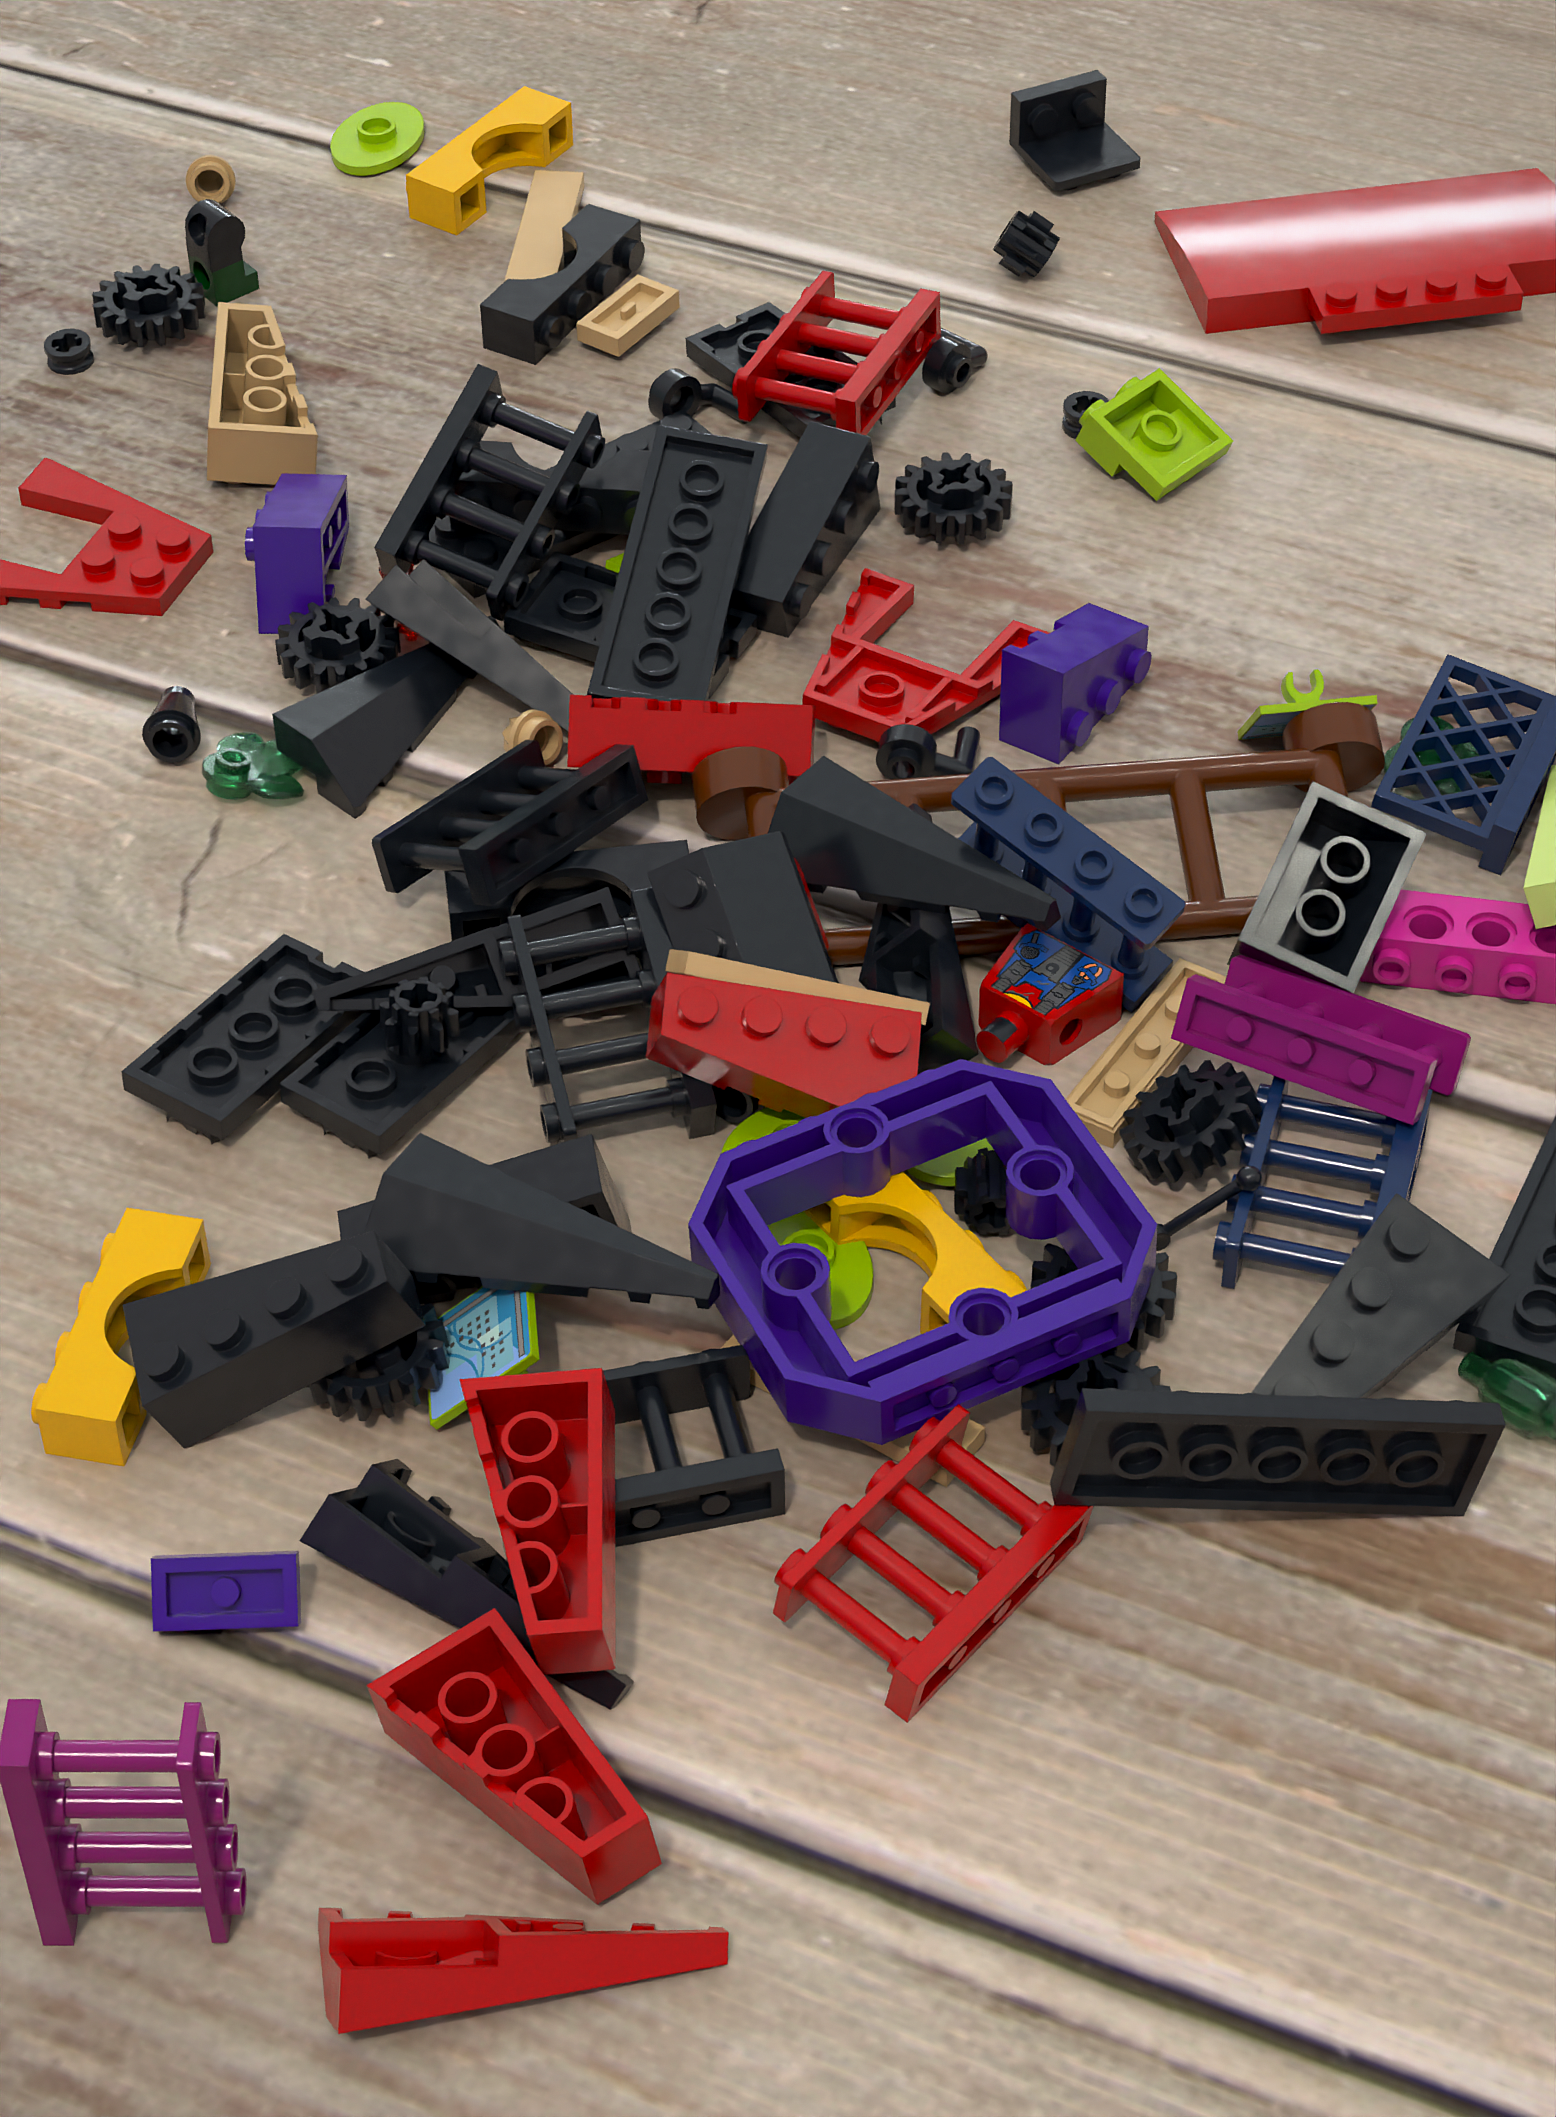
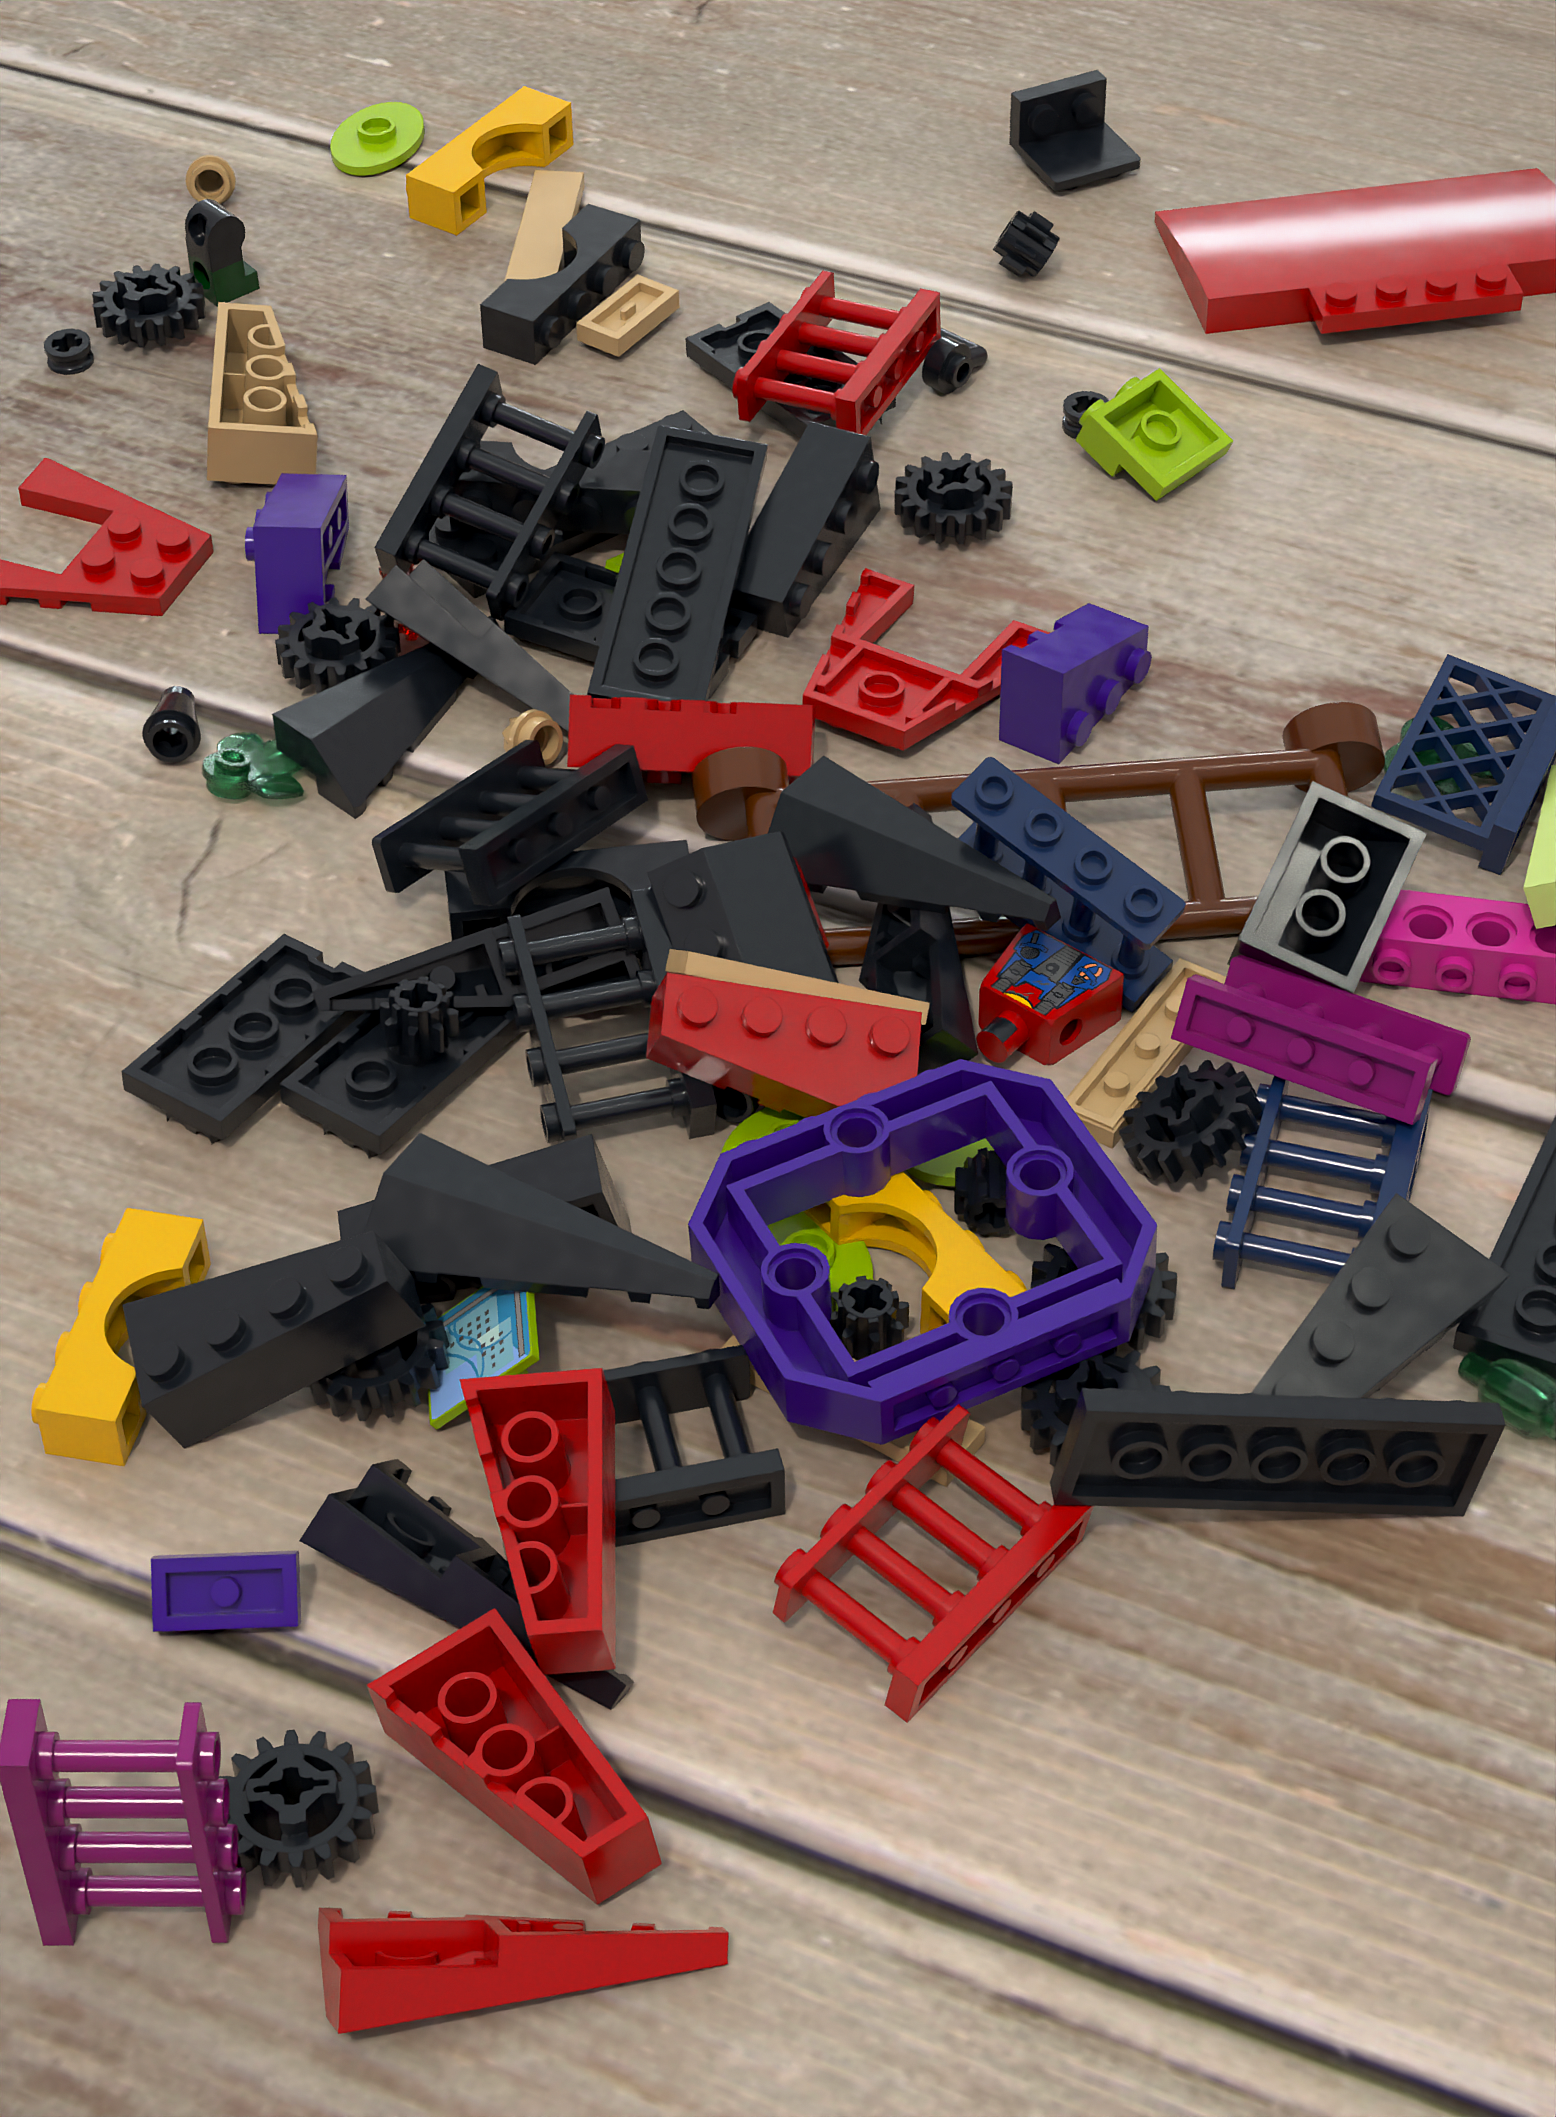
black plate [648,368,749,424] -> none
black plate [876,724,980,780] -> none
black hinge [1156,1165,1262,1251] -> none
lime piece [1238,669,1378,740] -> none
none -> black gear [218,1729,379,1888]
none -> black gear [829,1276,909,1361]

